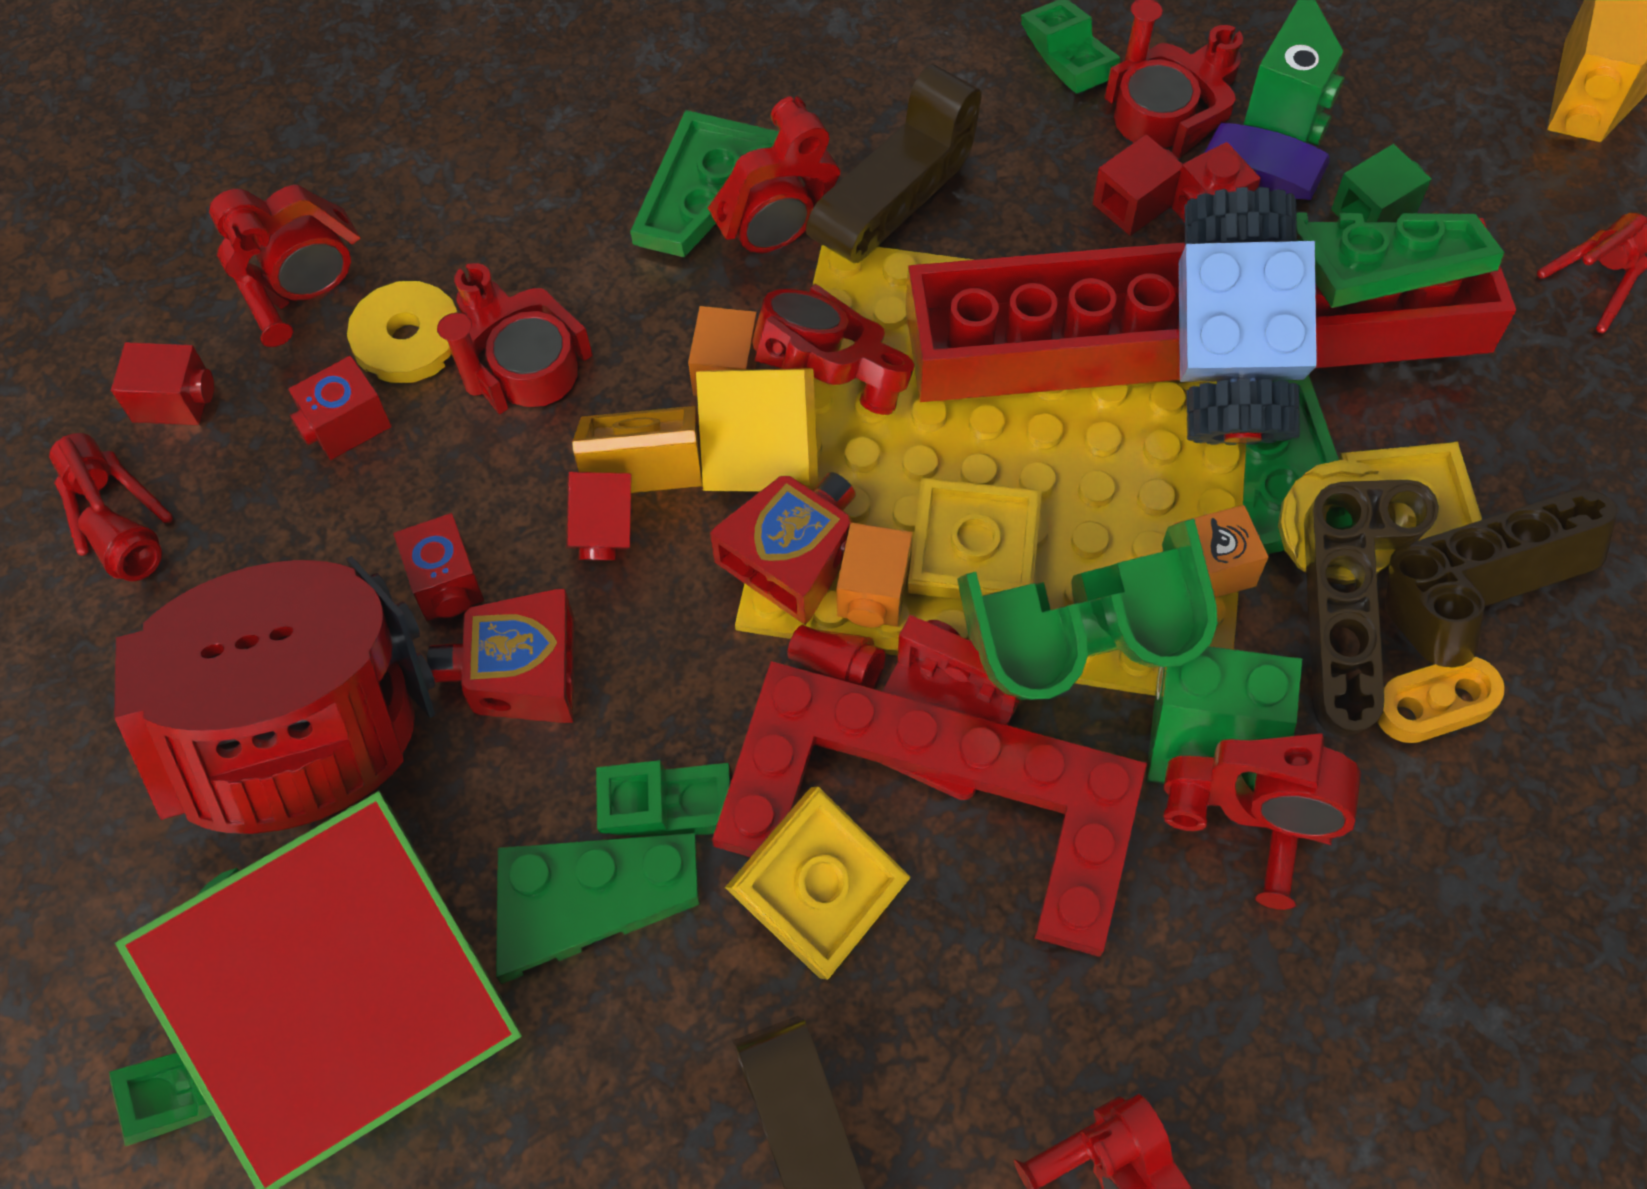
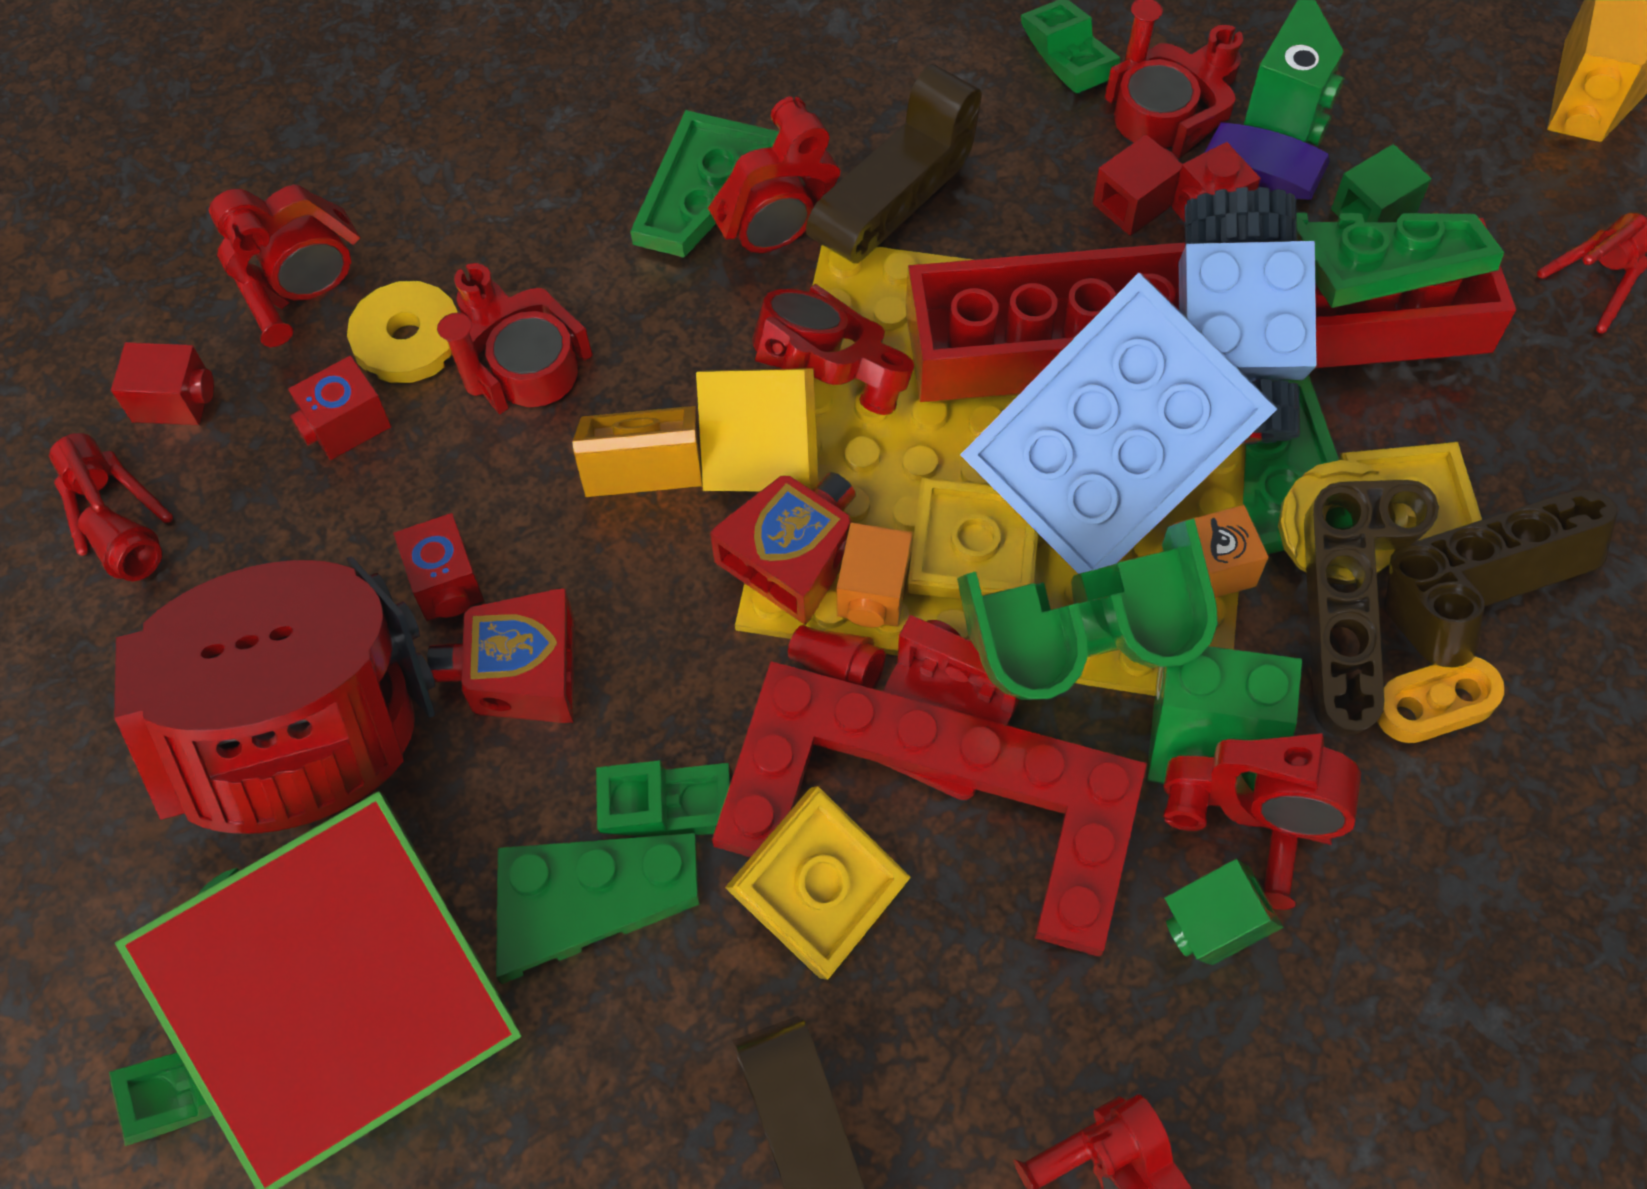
red brick [566,472,631,561] -> none
orange brick [688,306,757,396] -> none
none -> light blue plate [960,273,1277,574]
none -> green brick [1165,858,1284,965]

